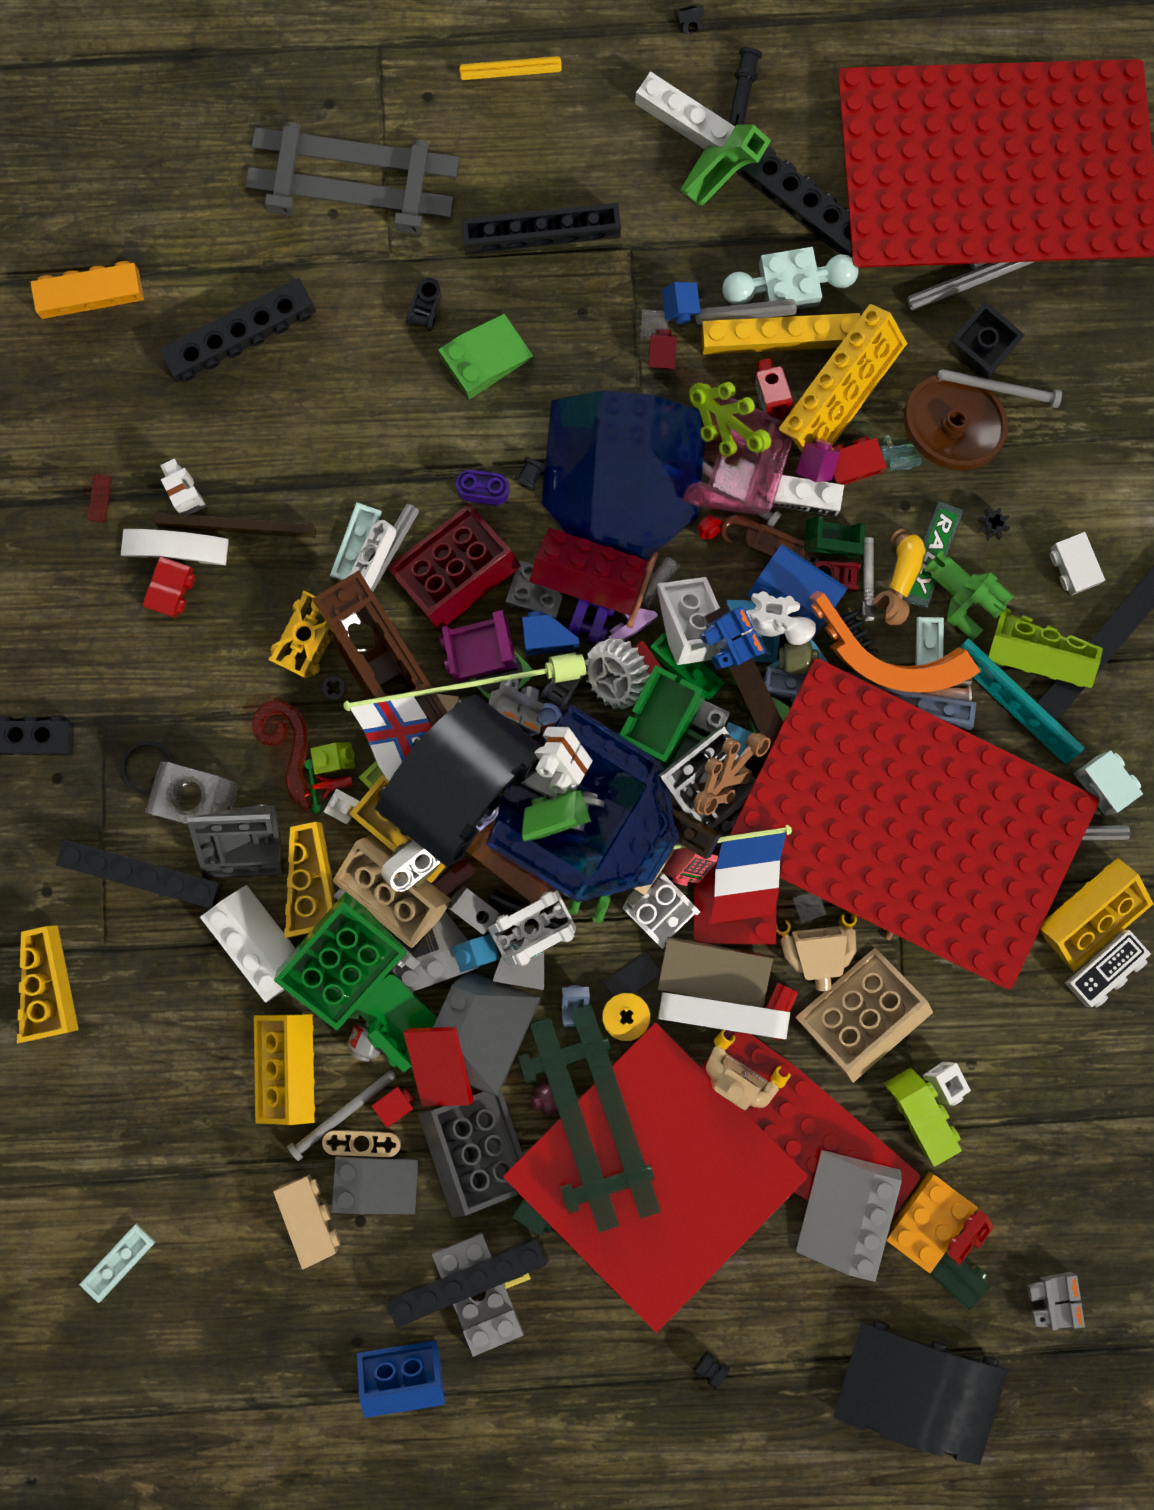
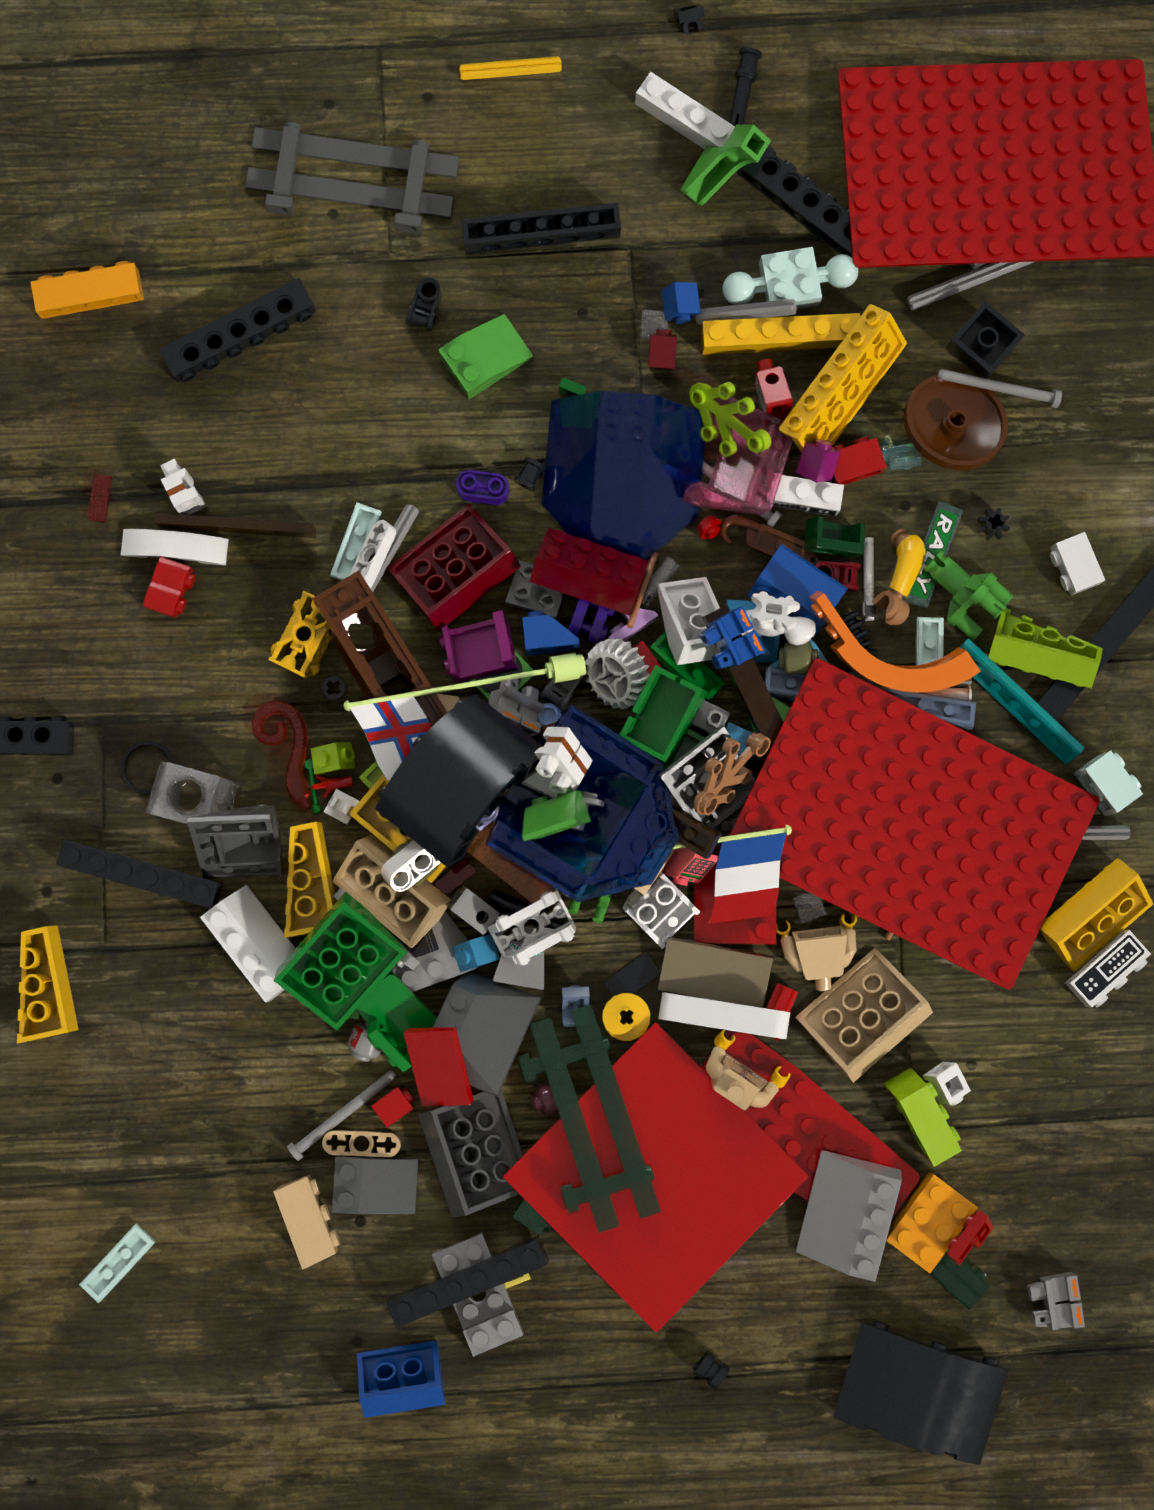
yellow slope [254,1014,315,1125] -> none
none -> green tile [559,378,587,402]

